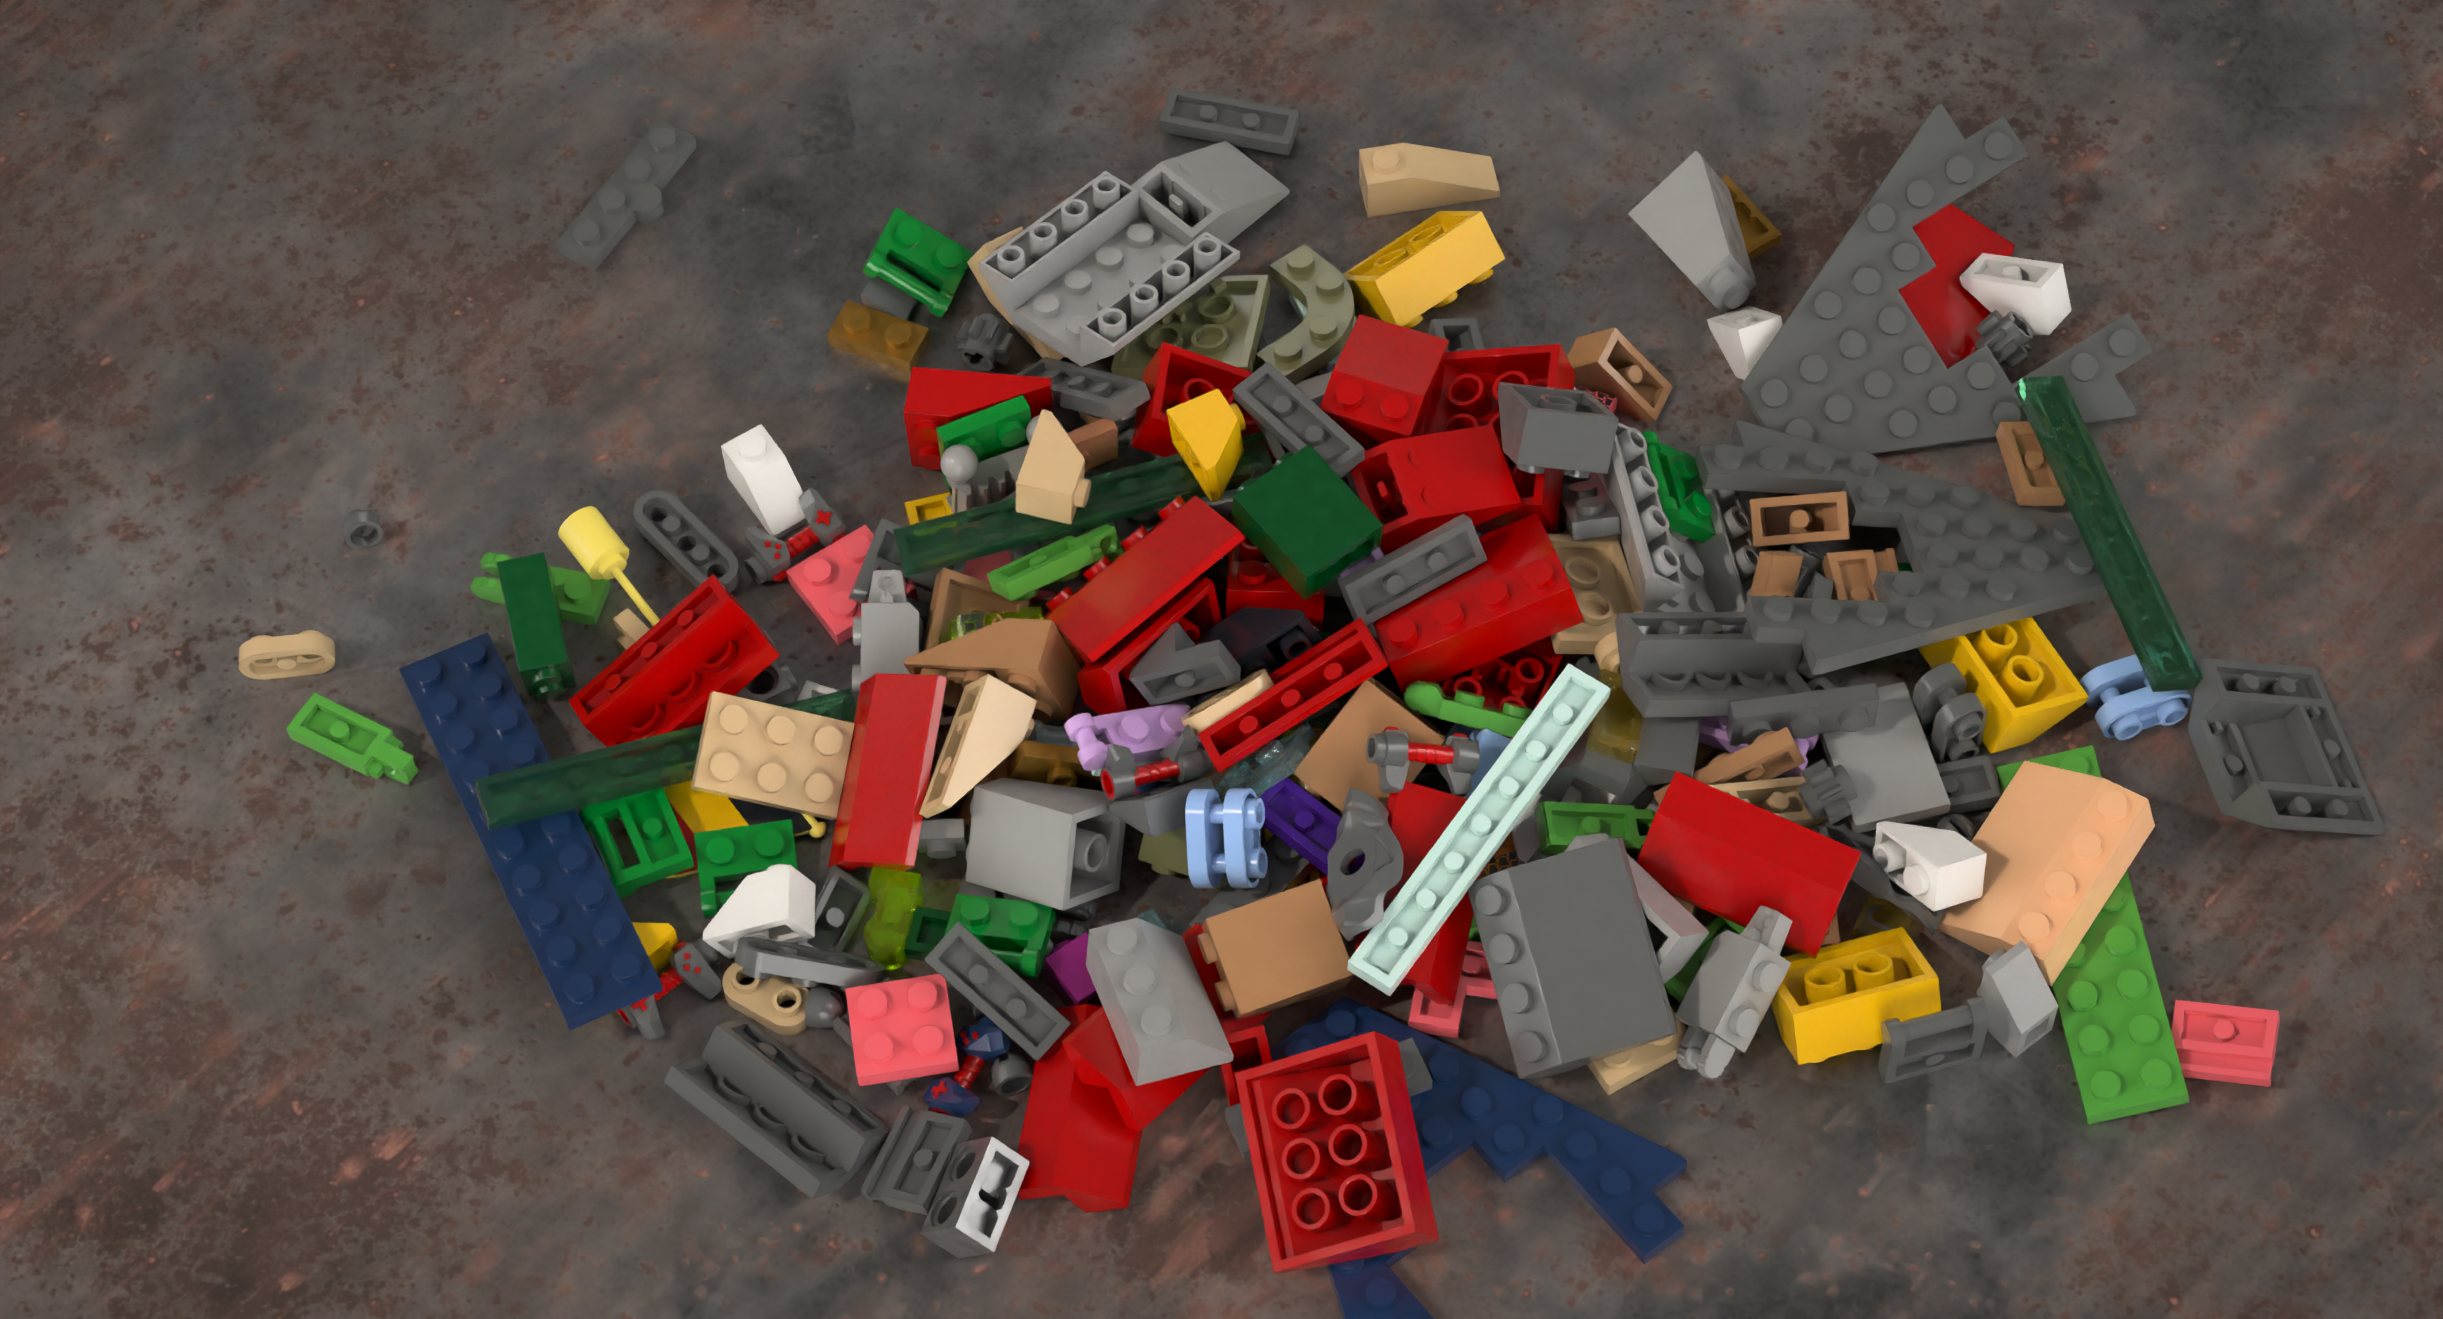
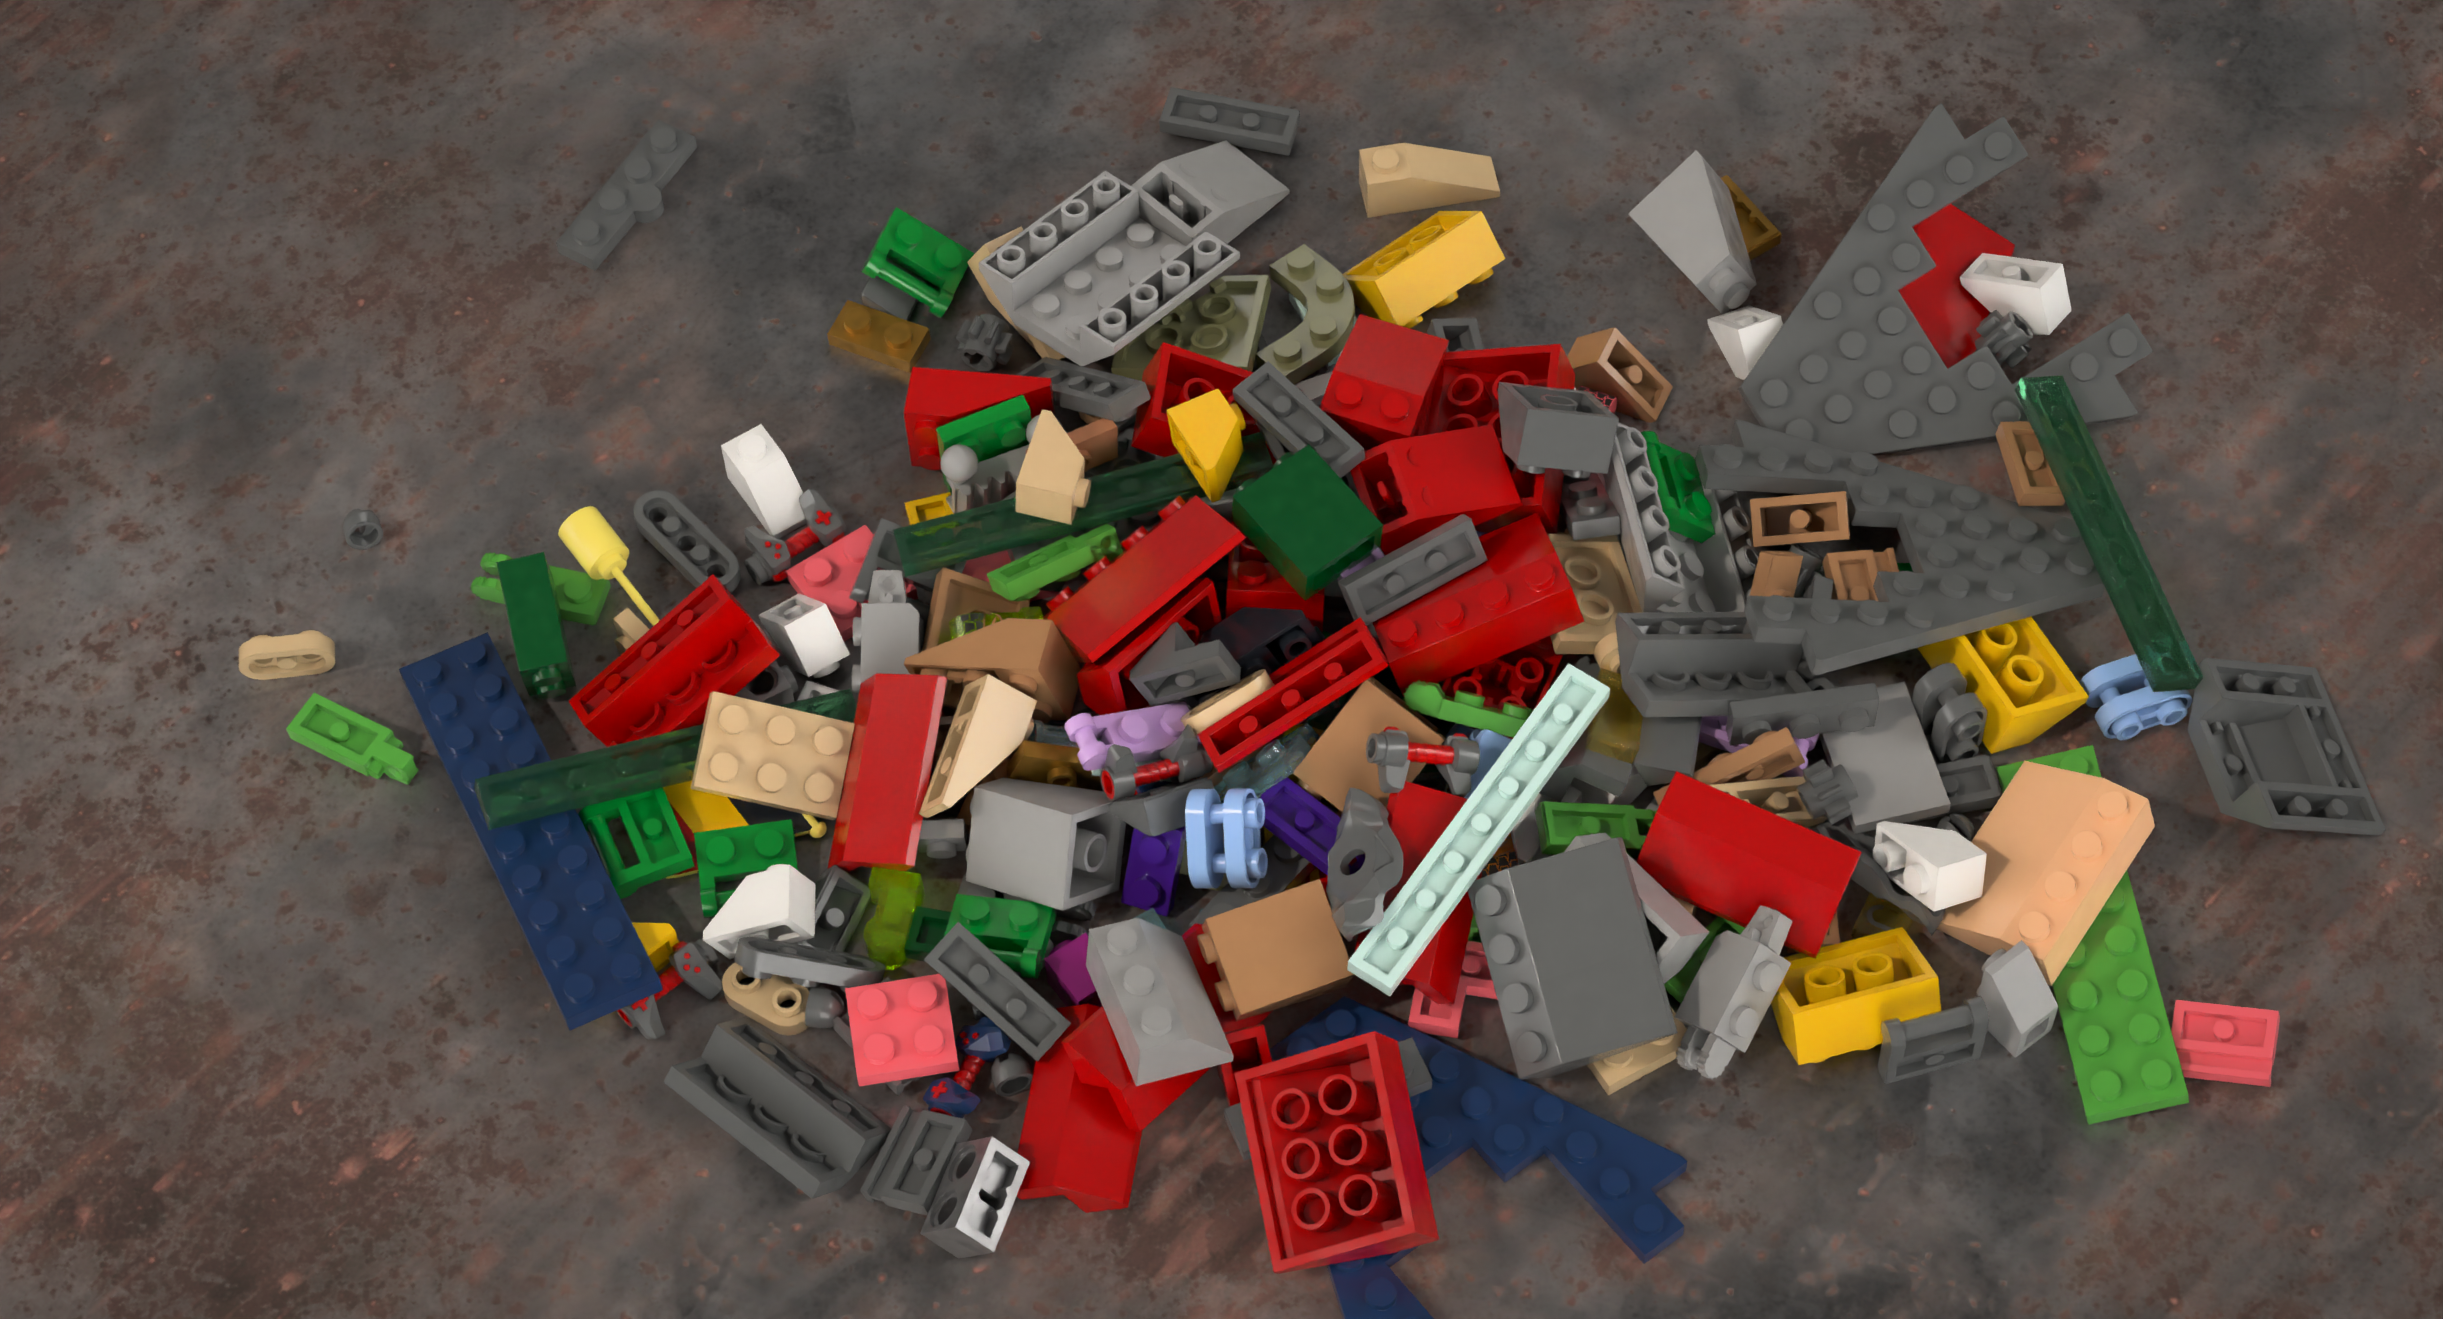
none -> white slope [758,593,850,678]
none -> dark purple plate [1121,826,1186,917]

